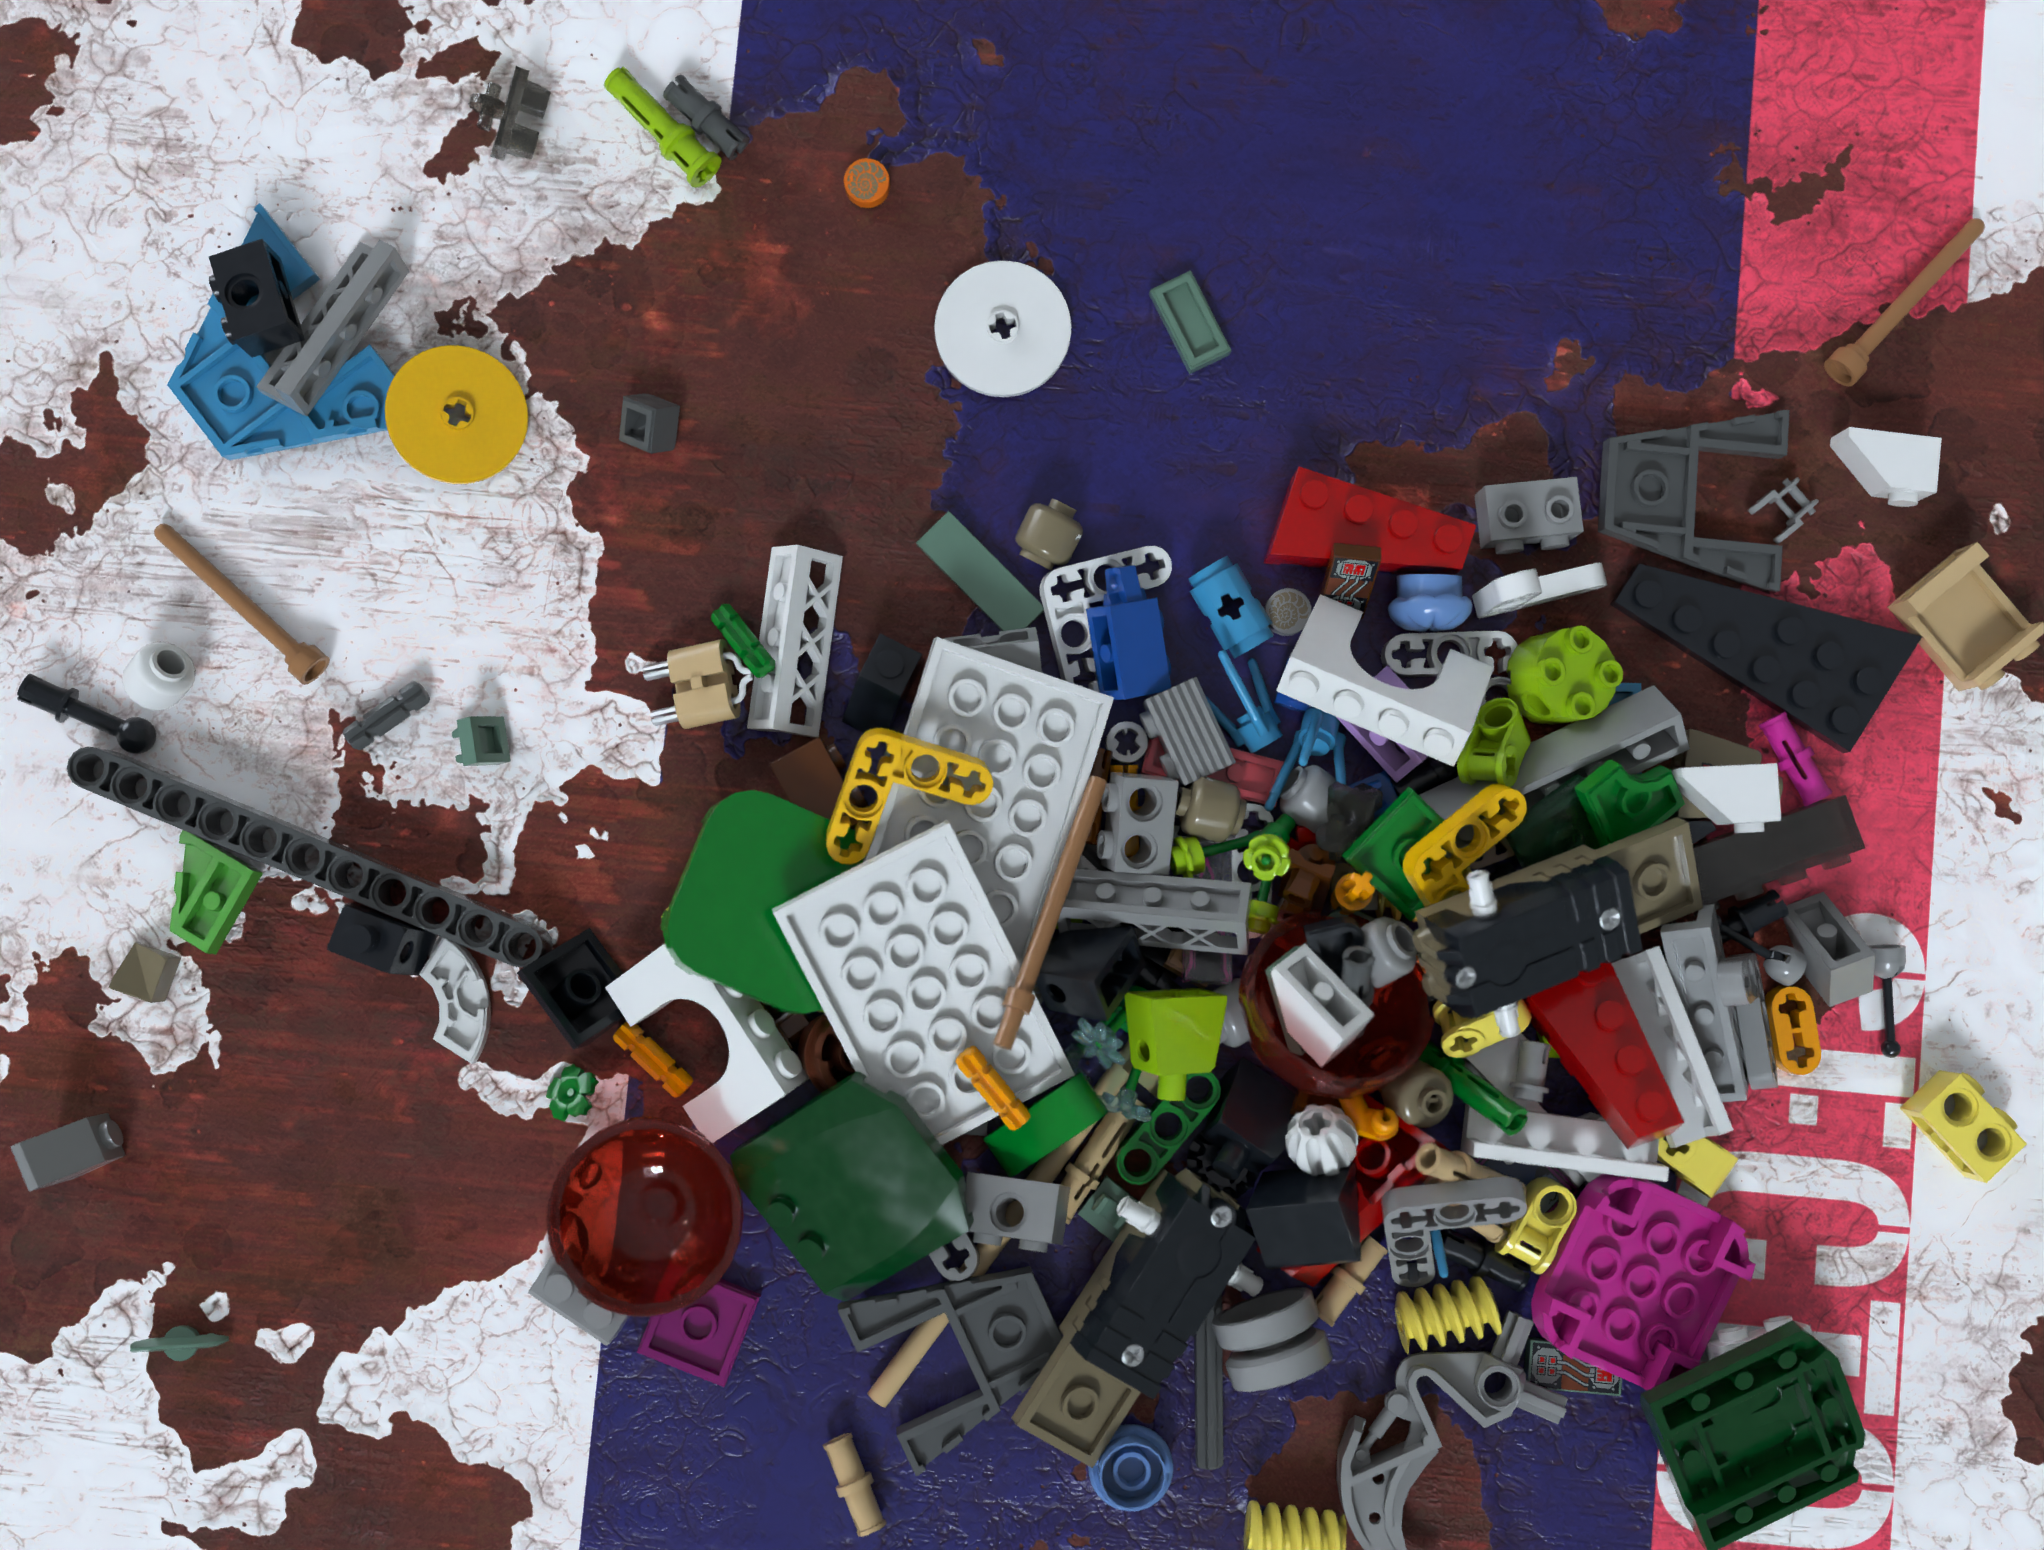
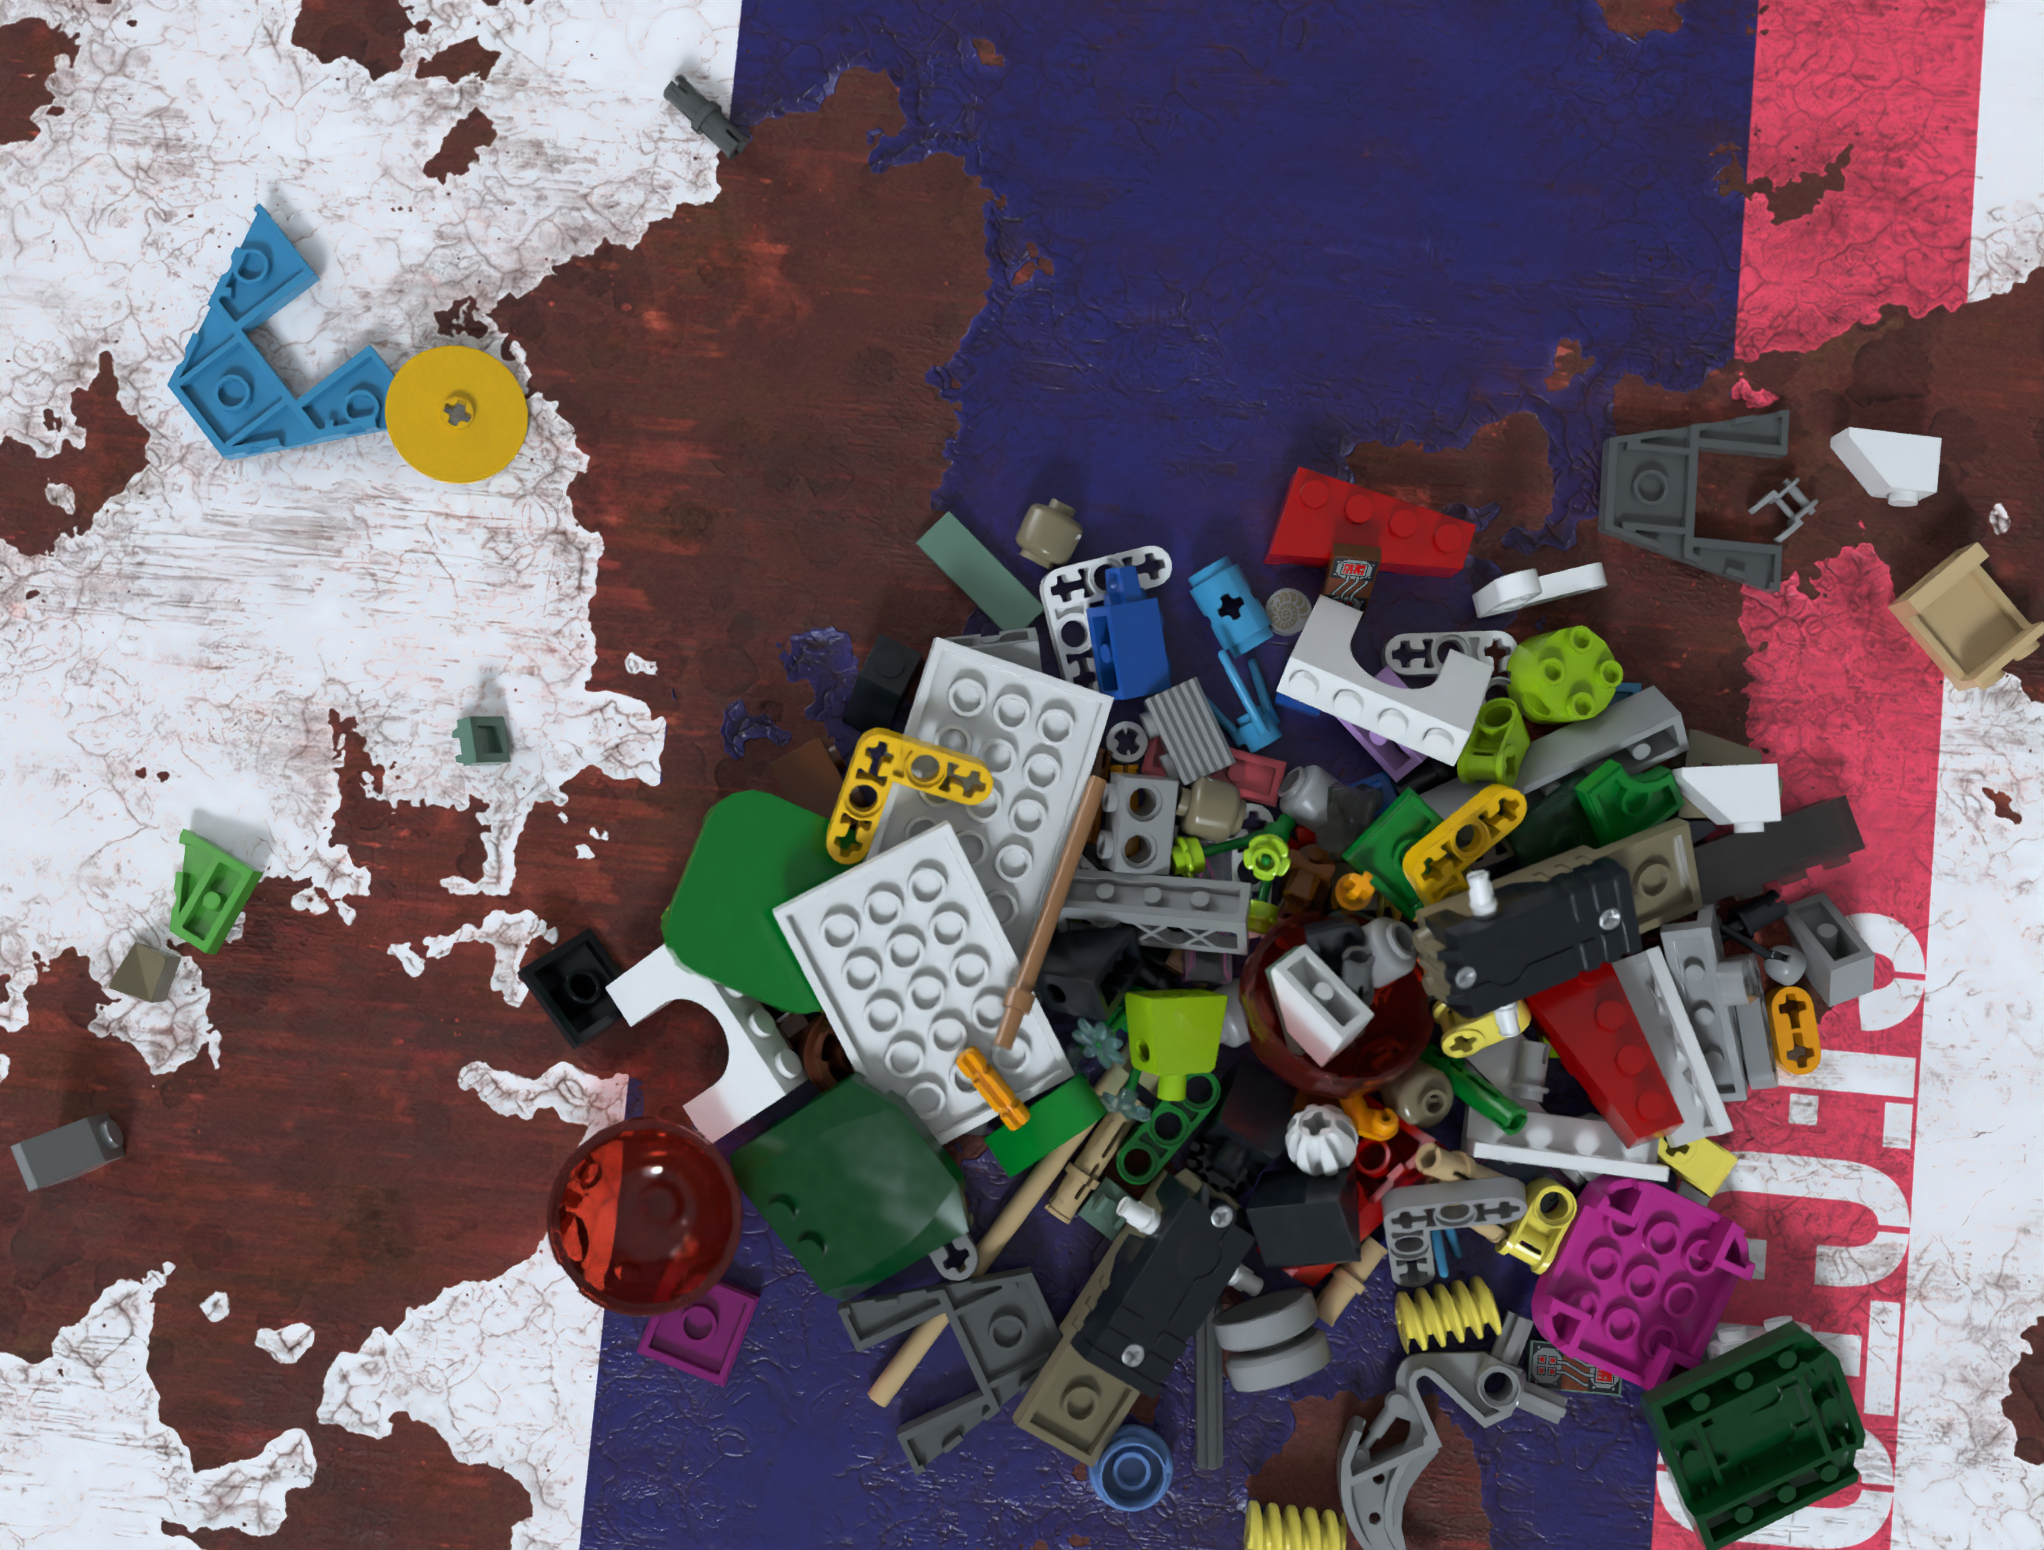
black pin [17,673,156,754] -> none
dark grey beam [67,746,553,968] -> none
white head [122,642,196,711] -> none
sand green piece [130,1325,229,1361] -> none
medium nougat piece [154,524,330,685] -> none
black brick [208,239,305,358] -> none
light grey fence [256,240,409,417] -> none
black torso [327,901,438,976] -> none
dark grey axle [343,681,430,750] -> none
white tile [419,938,491,1064] -> none
clear smoke hips [468,66,551,161] -> none
light grey brick [528,1246,641,1346] -> none
green plant [546,1064,599,1122] -> none
lime pin [604,66,722,188] -> none
light orange axle [613,1021,693,1098] -> none
dark grey slope [619,393,680,454] -> none
tan piece [642,639,754,729] -> none
green axle [711,604,775,678] -> none
white fence [747,545,843,738] -> none
tan pin [822,1433,887,1537] -> none
orange tile [844,158,890,208] -> none
white piece [935,261,1071,397] -> none
light grey brick [964,1172,1070,1253] -> none
sand green tile [1149,270,1231,374] -> none
dark azure plant [1264,707,1347,811] -> none
medium blue piece [1388,574,1473,632] -> none
black pin [1432,1229,1531,1292] -> none
light grey brick [1474,477,1584,554] -> none
black wing [1610,563,1922,753] -> none
dark pink pin [1758,711,1832,806] -> none
medium nougat piece [1824,218,1985,386] -> none
hinge [1869,944,1906,1058] -> none
light yellow brick [1900,1070,2027,1183] -> none

